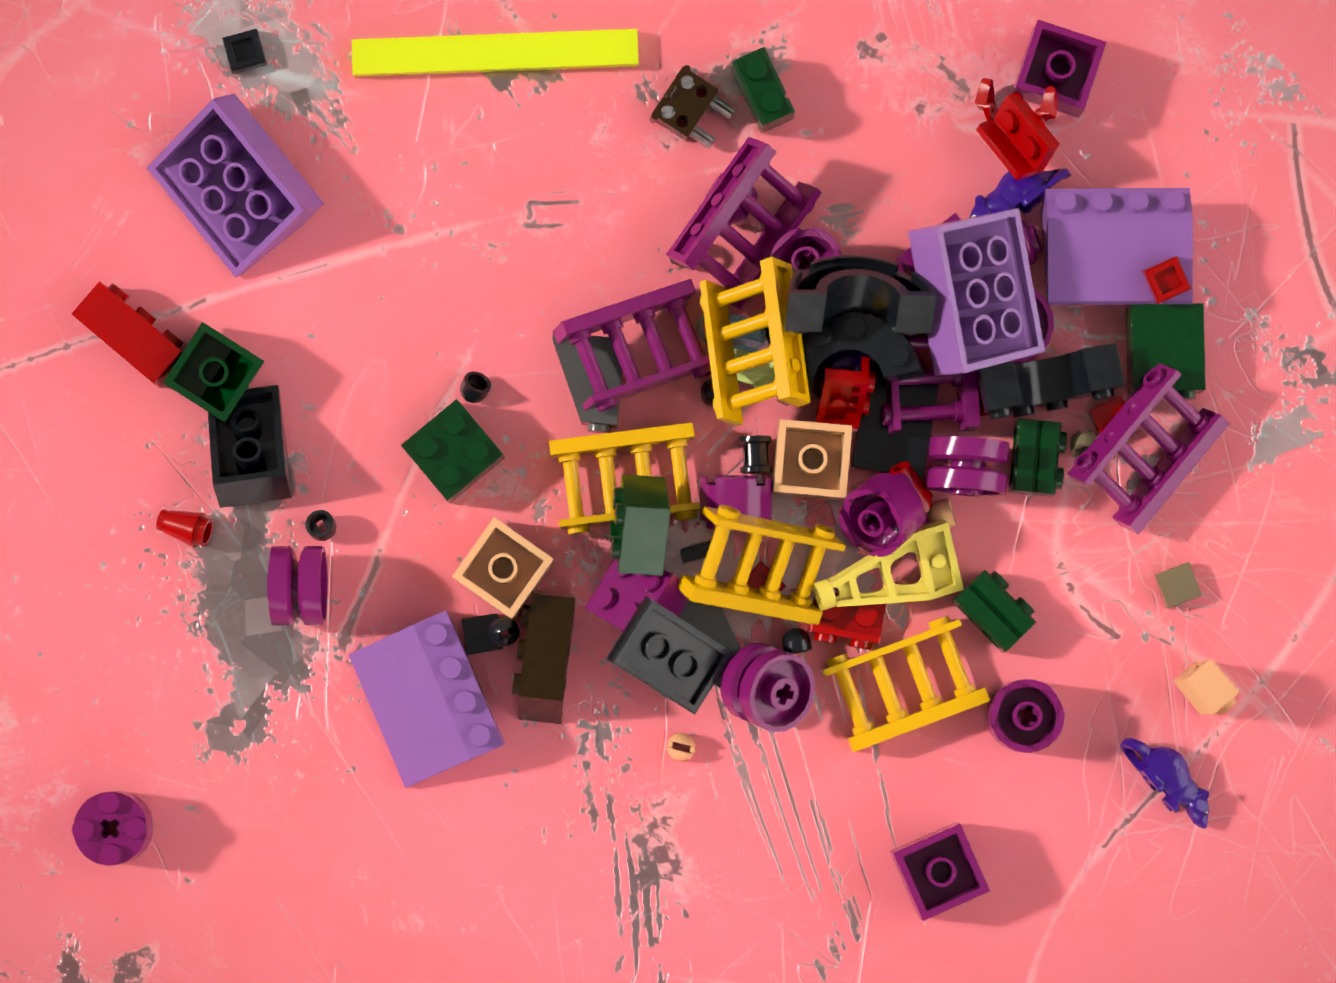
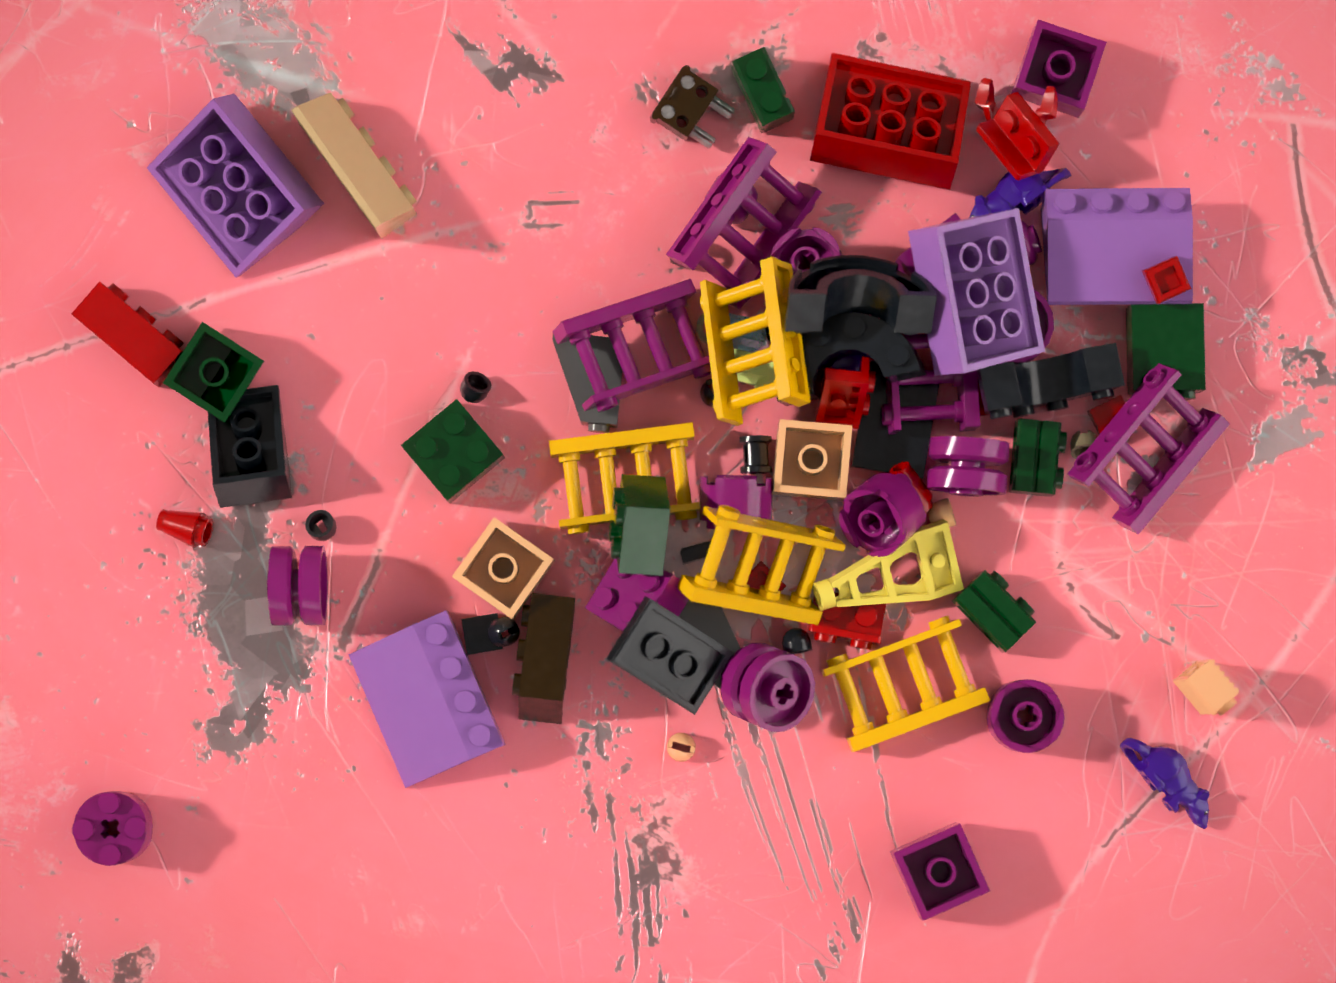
black tile [222,28,267,74] -> none
neon yellow tile [351,29,639,77] -> none
dark tan tile [1154,562,1202,609] -> none
none -> tan slope [291,92,417,239]
none -> red slope [810,52,971,190]

